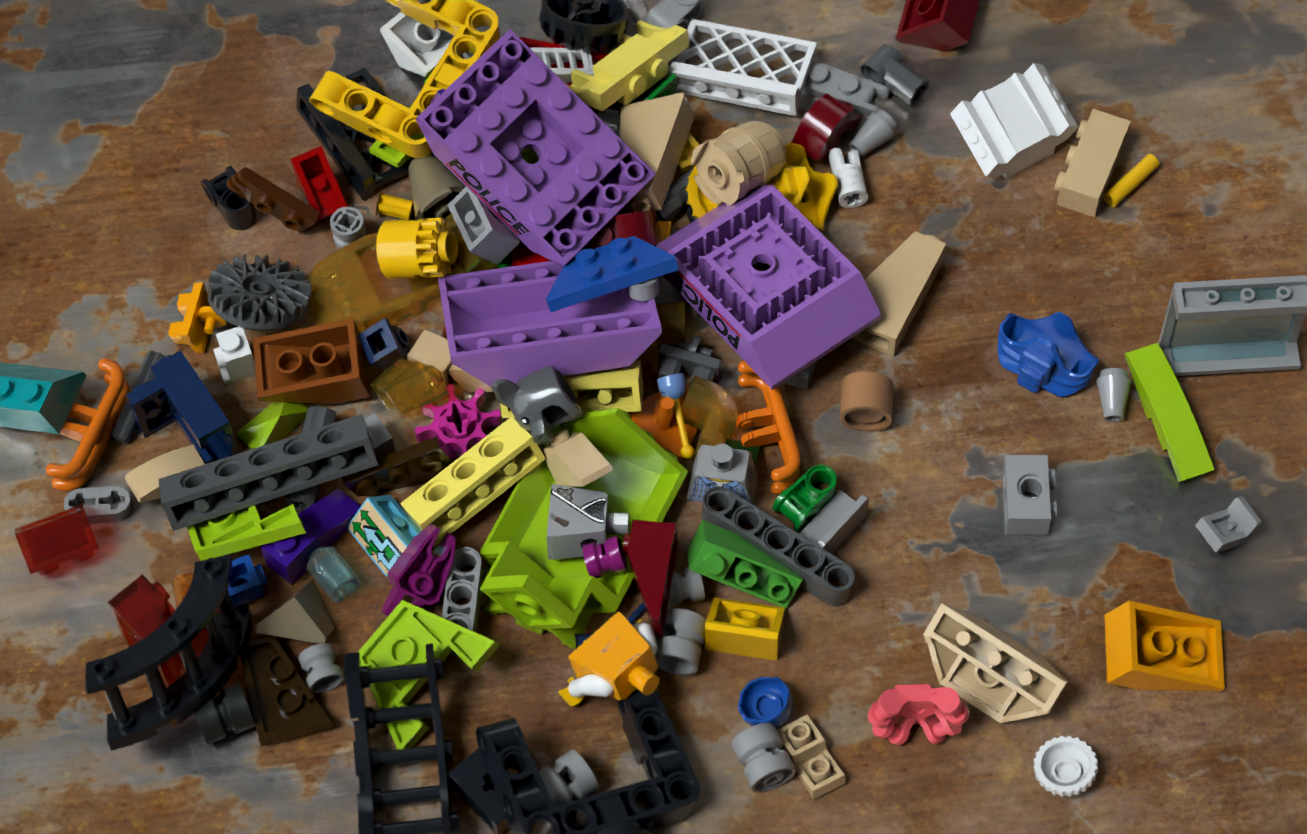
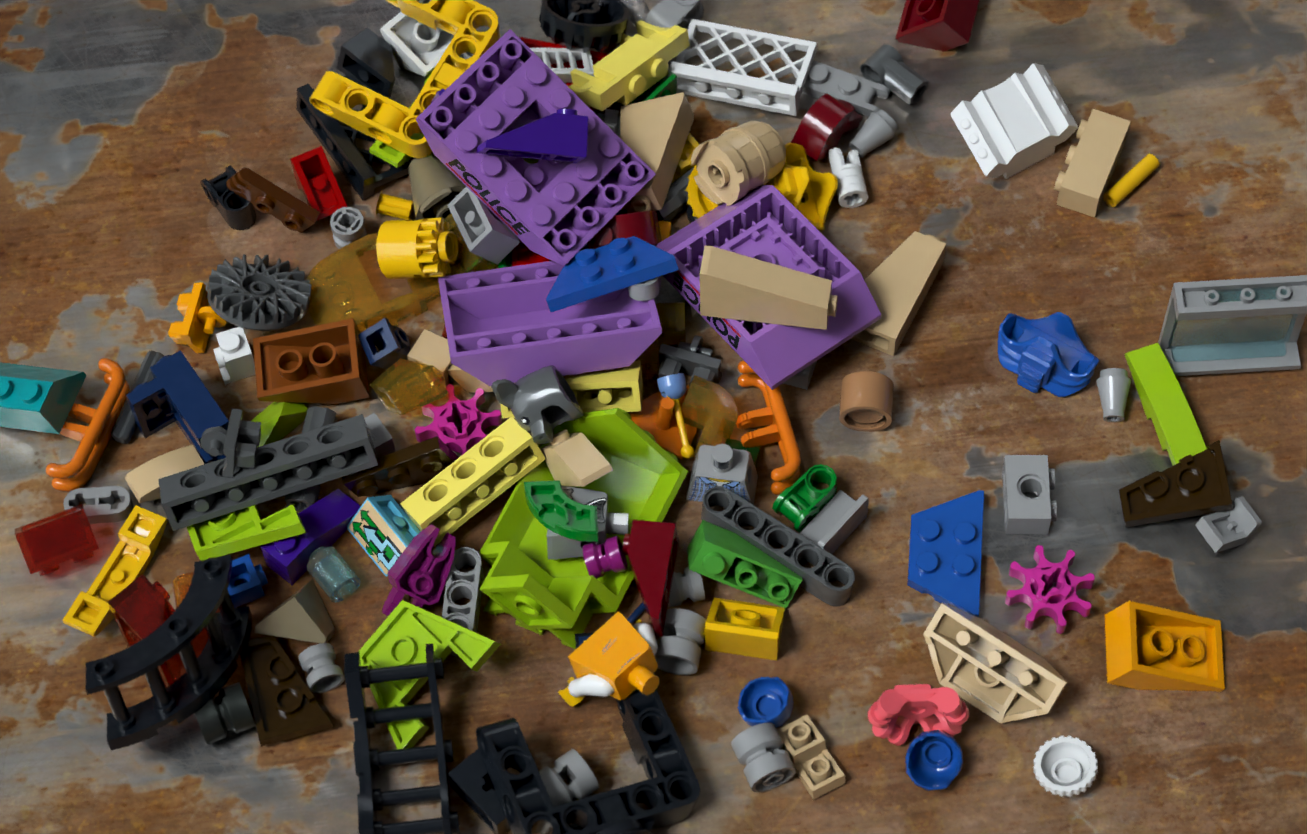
none -> yellow slope [63,505,168,637]
none -> dark grey hips [200,409,261,477]
none -> black slope [337,28,395,99]
none -> dark purple slope [477,109,588,163]
none -> green tile [524,480,598,542]
none -> tan slope [699,245,838,330]
none -> blue hair [905,730,963,791]
none -> blue wing [907,490,984,618]
none -> dark pink gear [1005,545,1095,634]
none -> dark brown wing [1119,440,1233,528]

